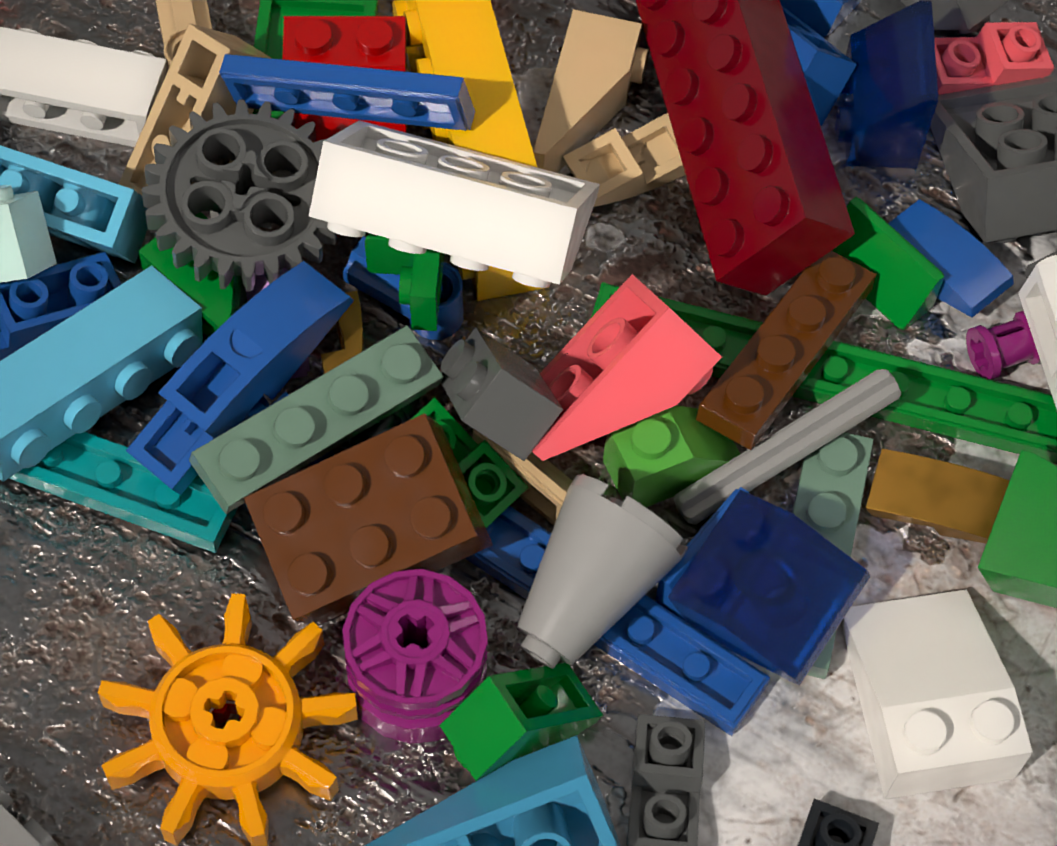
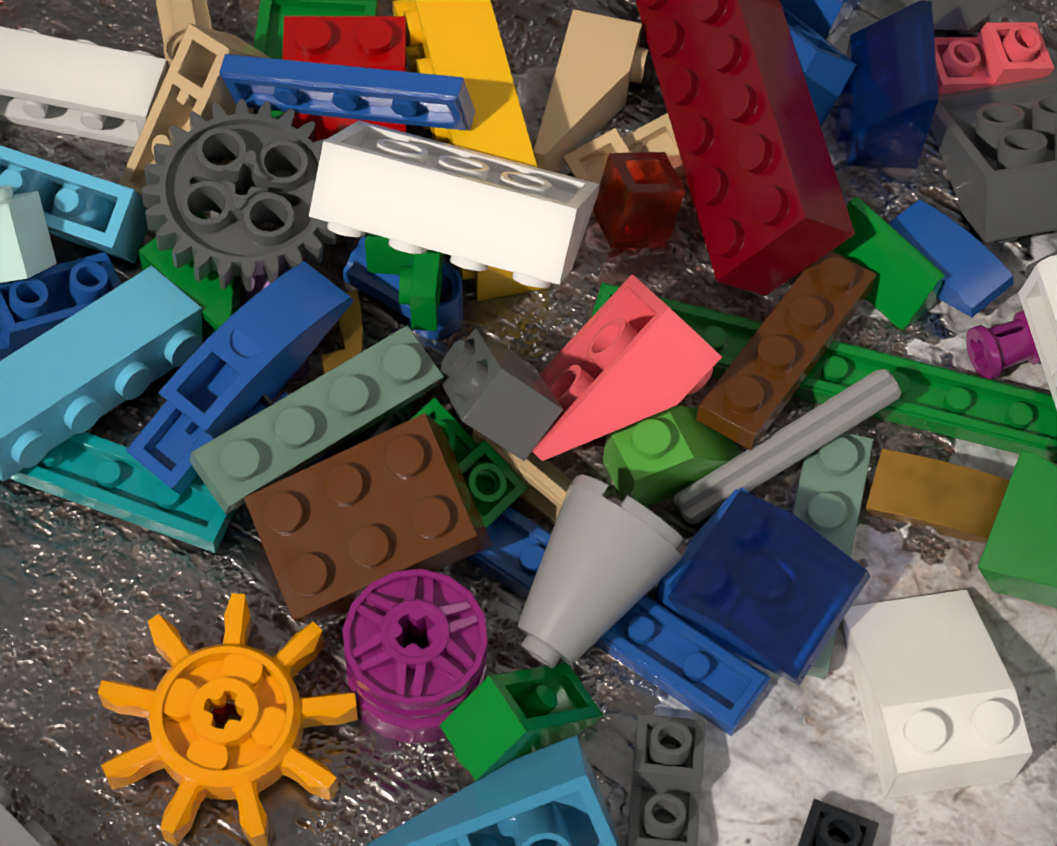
none -> clear red brick [592,152,686,250]

